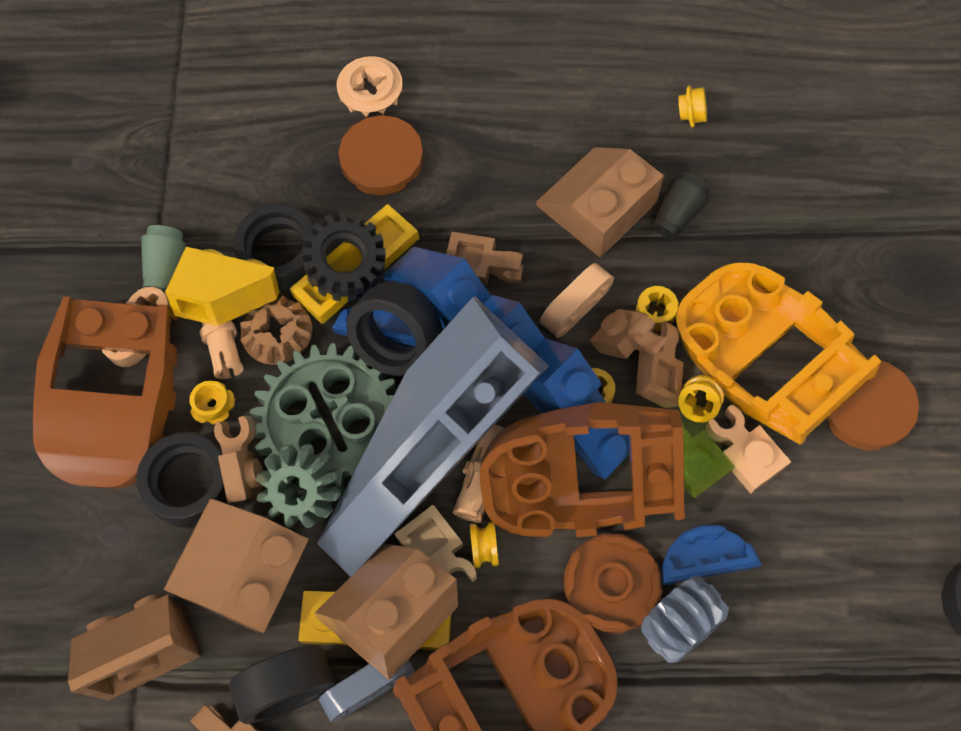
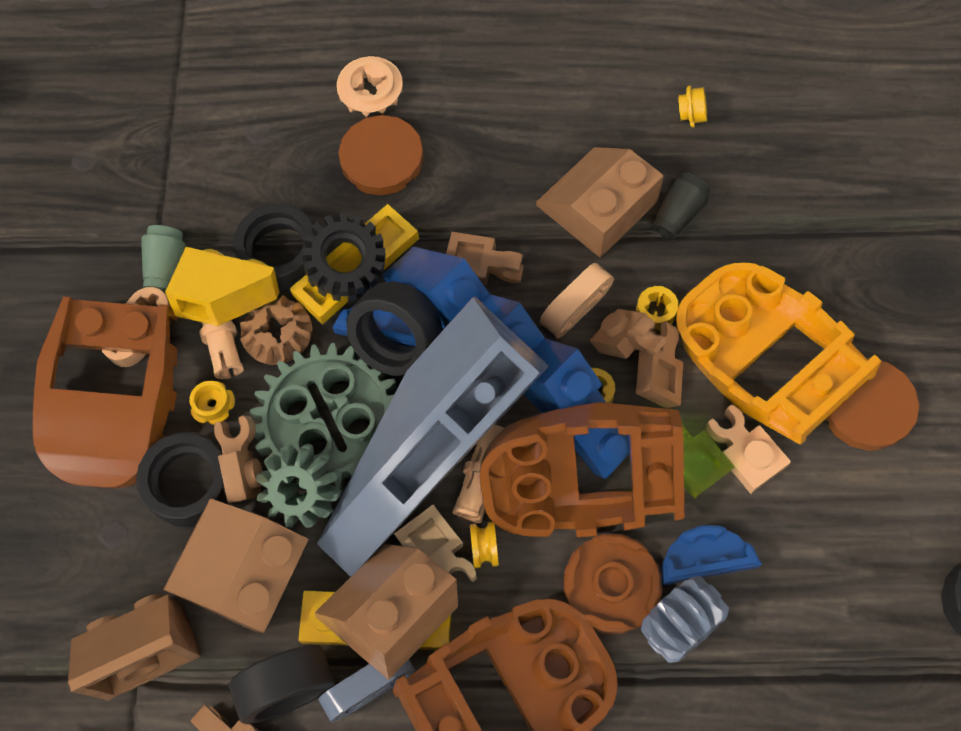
yellow bush [678,375,724,423] -> none

